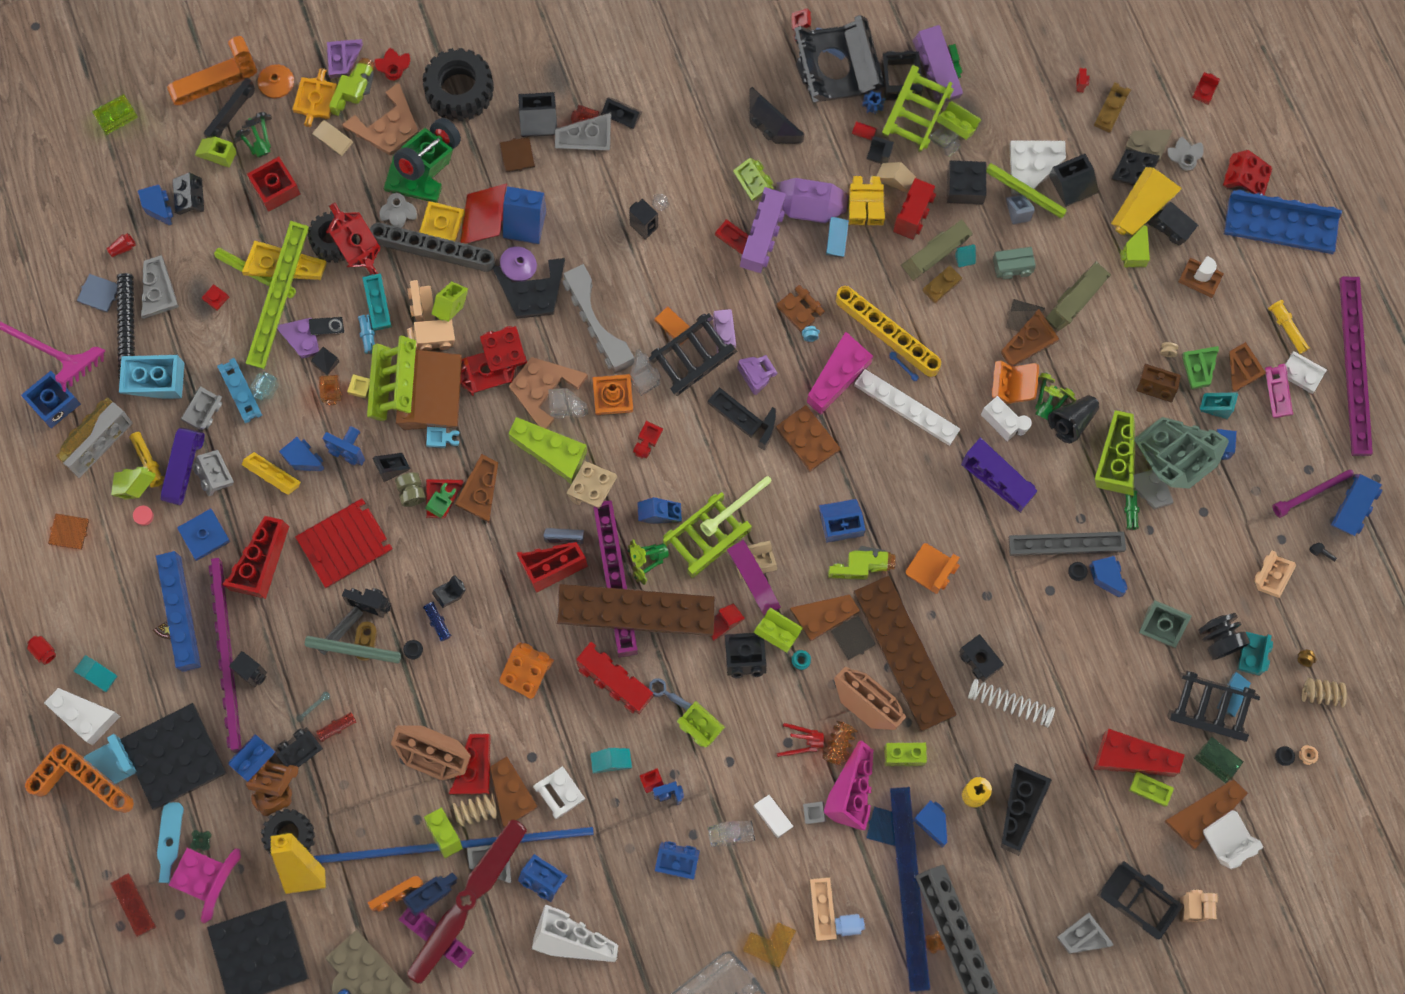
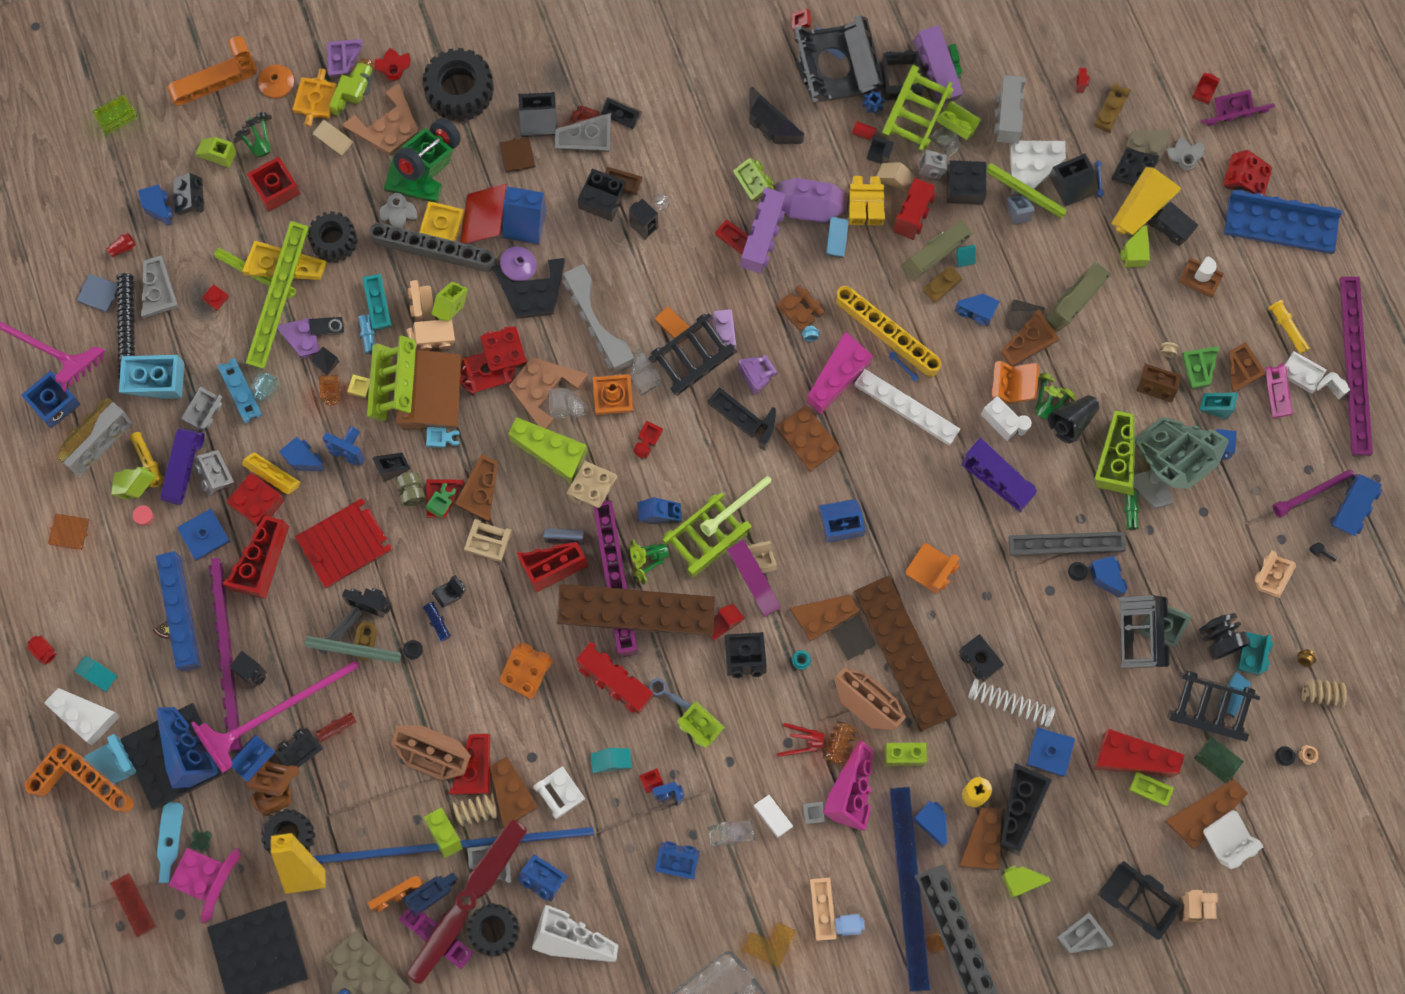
black plate [204,77,255,138] -> none
clear light blue hinge [296,692,330,722] -> none
red plate [326,202,381,275] -> none
lime bracket [754,608,802,653] -> none
lime plate [828,546,896,580] -> none
clear blue piece [866,806,908,848] -> none
sand green brick [993,247,1036,279] -> none
none -> blue wedge [156,707,218,788]
none -> dark pink piece [192,661,359,773]
none -> red brick [226,473,285,527]
none -> tan plate [464,519,512,562]
none -> black tyre [467,903,520,957]
none -> black slope [578,168,626,222]
none -> reddish brown plate [605,167,642,196]
none -> light grey brick [919,150,949,180]
none -> blue slope [954,293,1000,326]
none -> dark orange wing [959,807,1002,870]
none -> light grey wedge [994,75,1026,144]
none -> lime slope [1001,865,1051,899]
none -> blue plate [1026,727,1075,777]
none -> blue hinge [1095,161,1104,197]
none -> black piece [1119,595,1170,669]
none -> magenta bracket [1200,90,1275,126]
none -> white plate [1317,372,1350,400]

